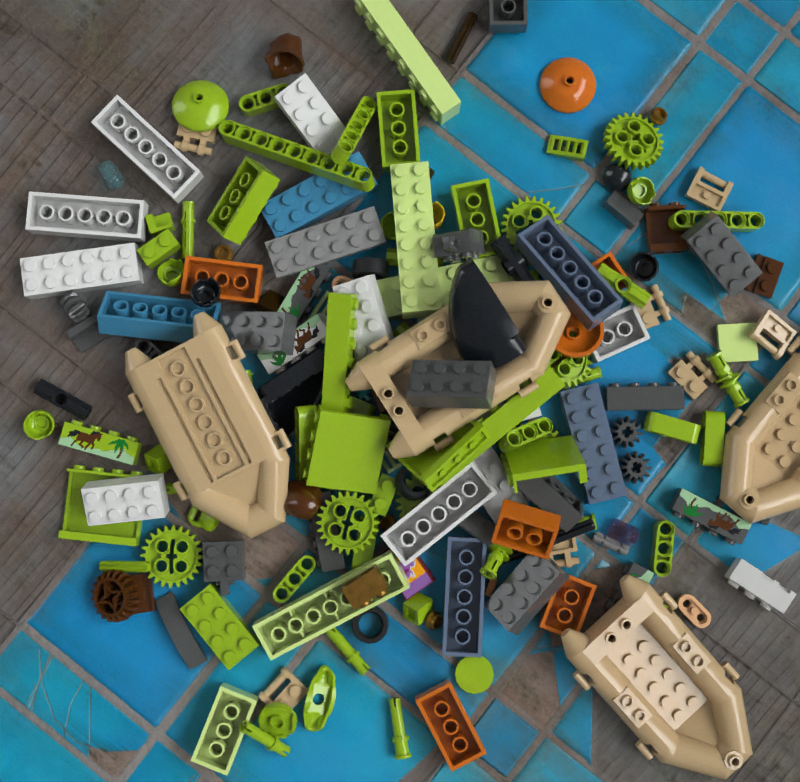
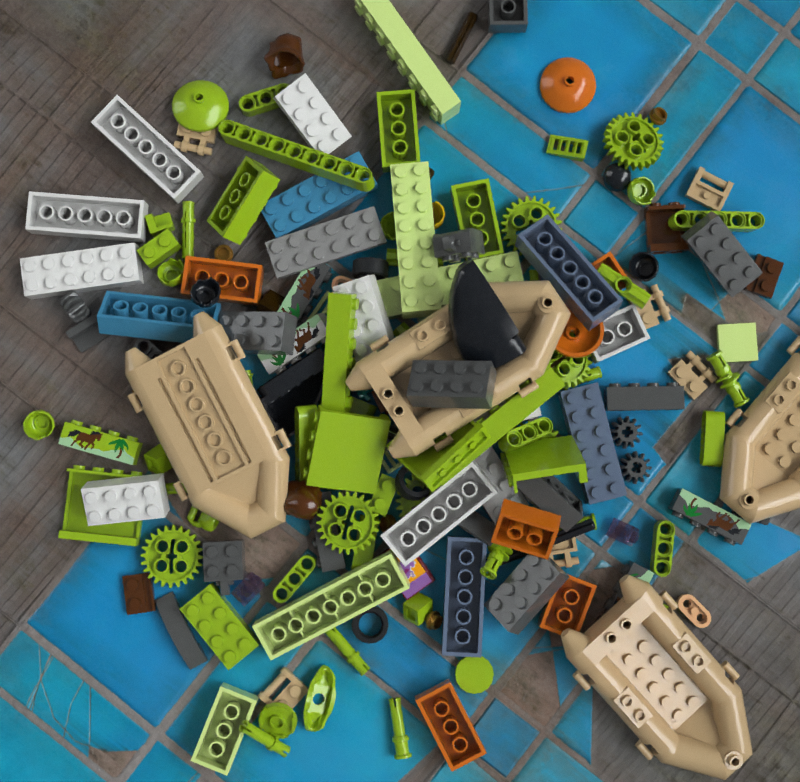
black piece [33,378,93,421] -> none
reddish brown gear [90,569,141,623] -> none
clear light blue brick [98,160,125,190] -> none
lime axle [99,561,151,572] -> none
lime beam [331,96,377,165] -> none
pearl gold brick [341,564,389,610] -> none
reddish brown tile [484,578,498,597] -> none
black piece [490,235,535,281] -> none
light grey axle [592,532,630,555] -> none
dark grey panel [602,191,644,230] -> none
lime beam [643,411,701,445] -> none
white wedge [724,557,797,614] -> none
tan plate [747,309,797,360] -> none
none -> clear purple bracket [231,572,265,607]

